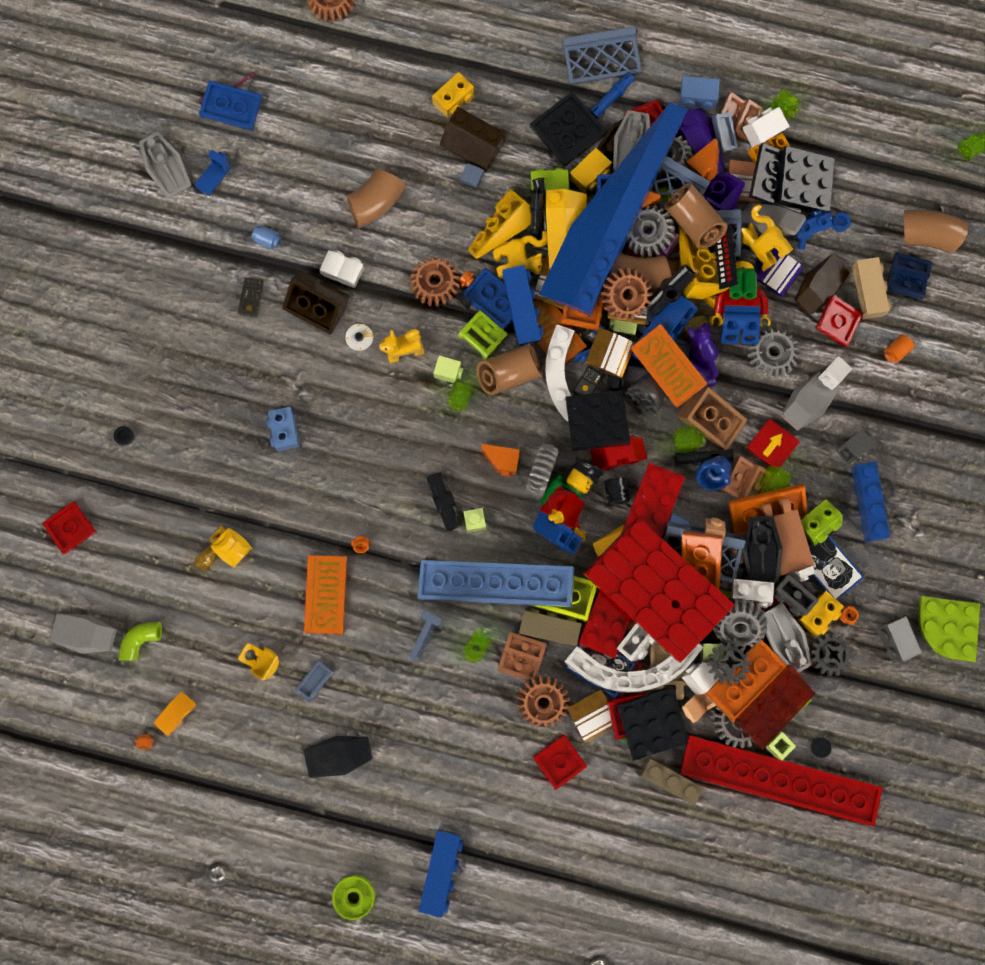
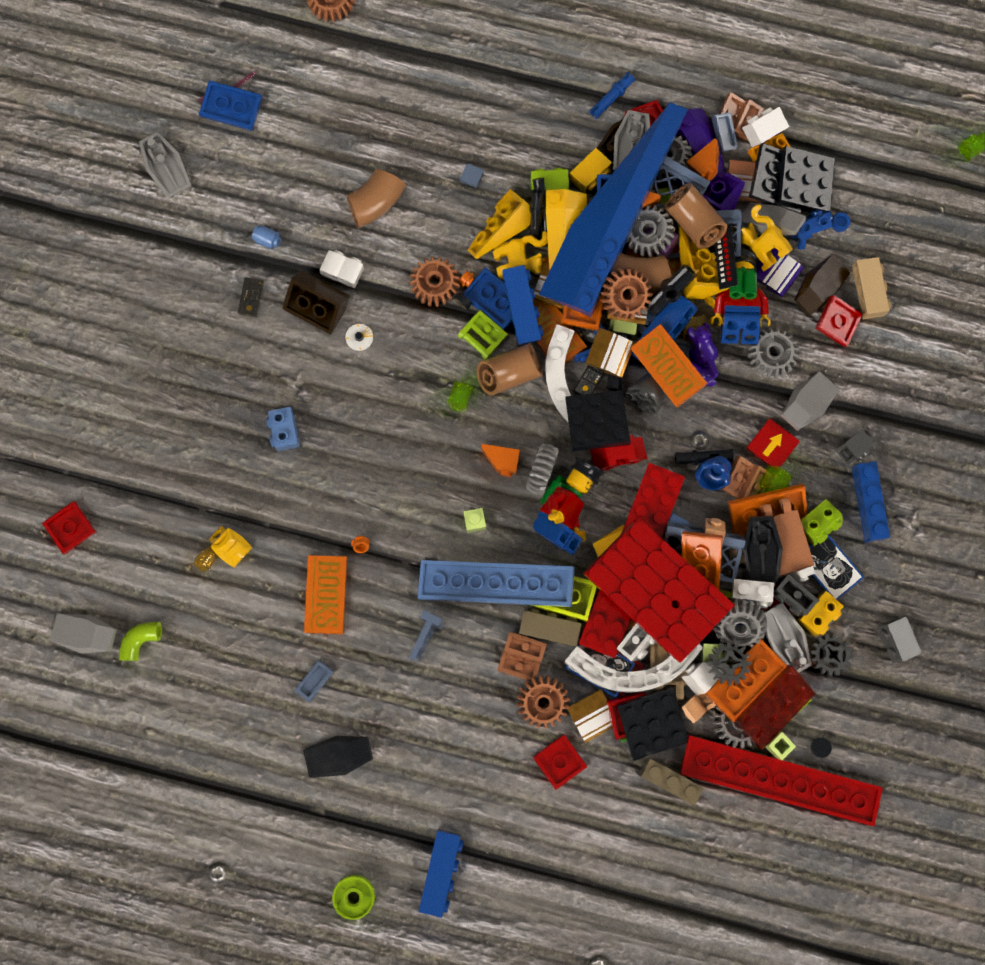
black tile [113,426,134,446] -> none
orange plate [134,734,154,749] -> none
light orange slope [154,691,196,736] -> none
blue bracket [195,150,231,196] -> none
yellow piece [238,643,279,680] -> none
yellow animal [379,329,425,363] -> none
black piece [426,472,462,531] -> none
yellow brick [432,72,474,118] -> none
yellowish green brick [434,356,464,384] -> none
dark brown slope [440,107,506,172] -> none
clear neon green brick [463,631,491,663] -> none
black plate [530,91,607,167] -> none
sand blue fence [562,26,641,85] -> none
black piece [604,477,630,505] -> none
clear neon green brick [673,429,703,452] -> none
medium nougat slope [676,387,747,450] -> none
medium blue brick [679,76,720,109] -> none
clear neon green brick [770,88,801,120] -> none
white brick [818,356,853,390] -> none
orange plate [840,606,859,625] -> none
orange brick [884,334,915,363] -> none
dark blue slope [887,252,932,299] -> none
medium nougat brick [904,210,968,253] -> none
lime plate [918,596,980,662] -> none

